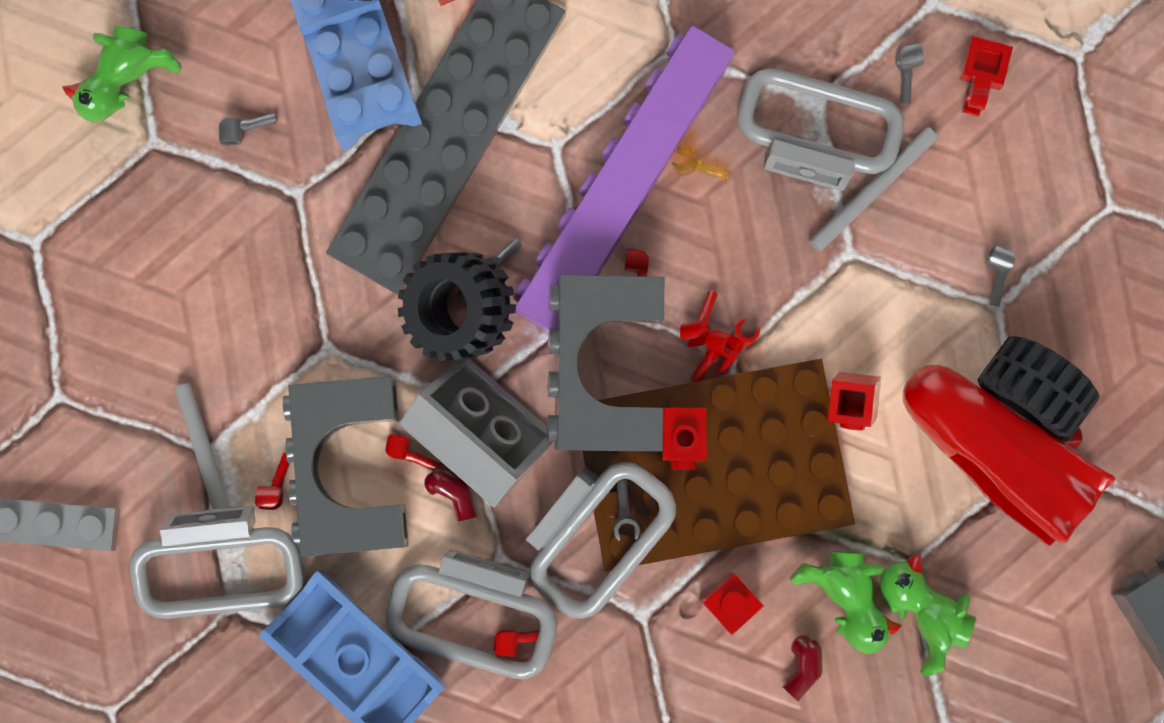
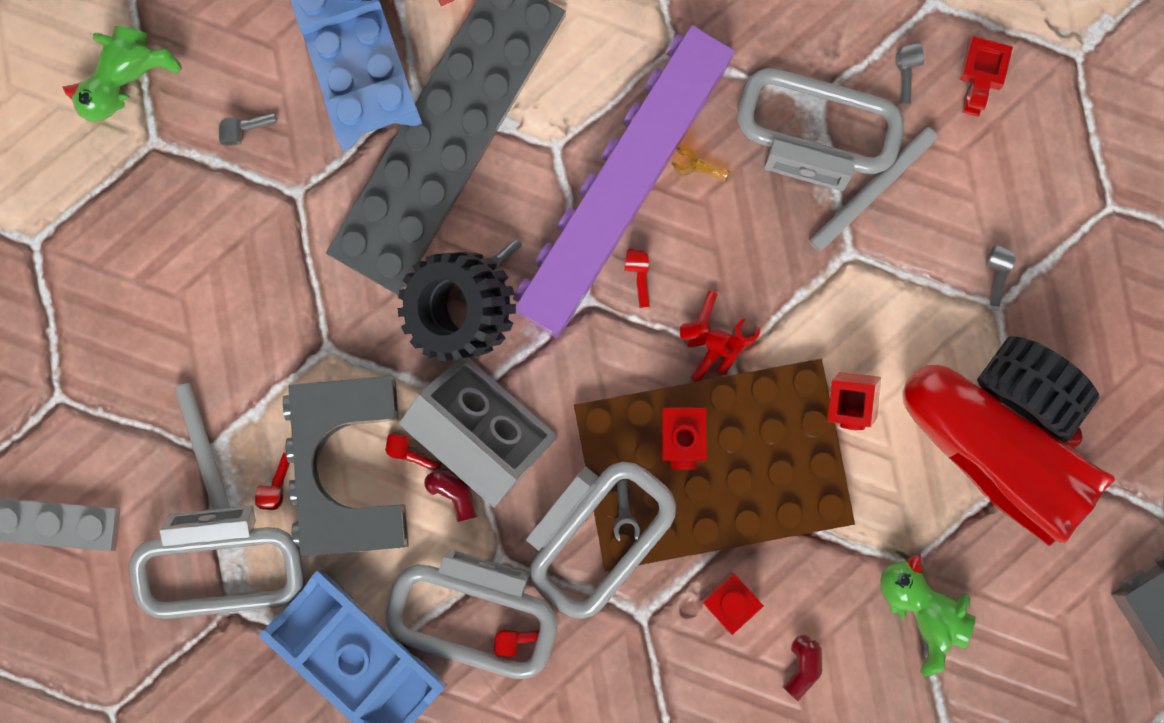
dark grey arch [547,275,665,451] -> none
bright green animal [790,551,902,654] -> none

